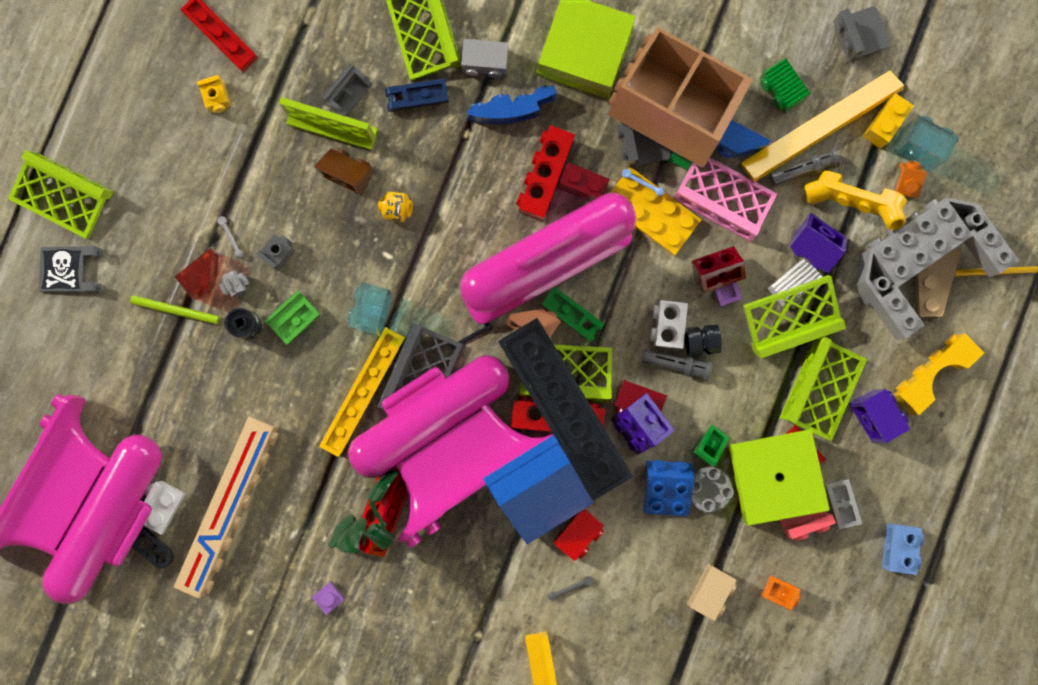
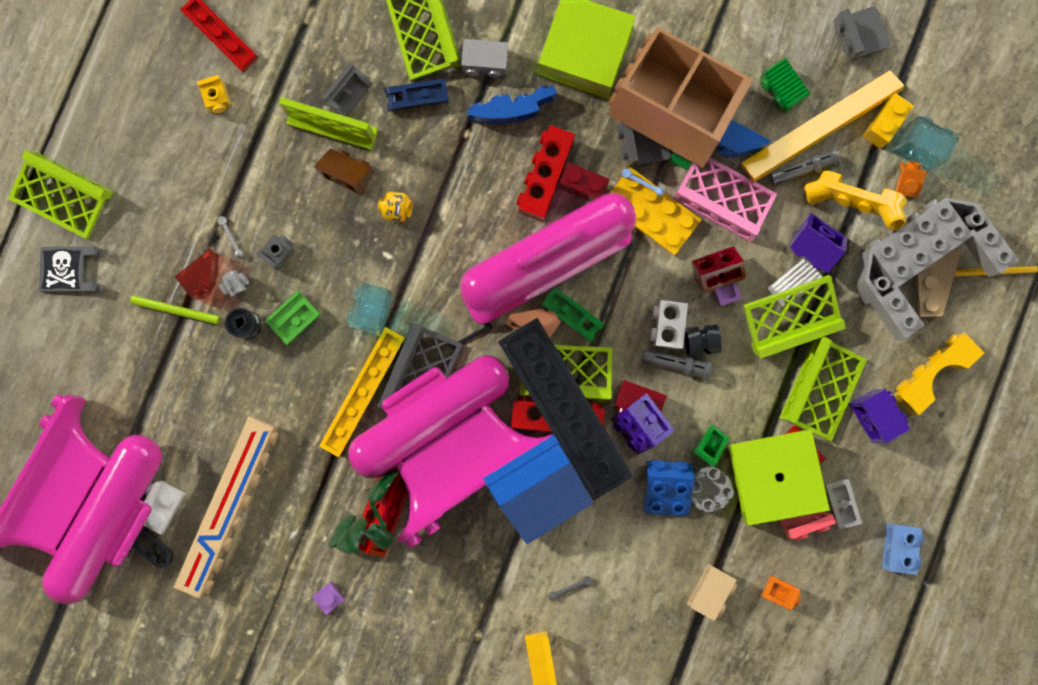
red brick [553,509,604,561] -> none

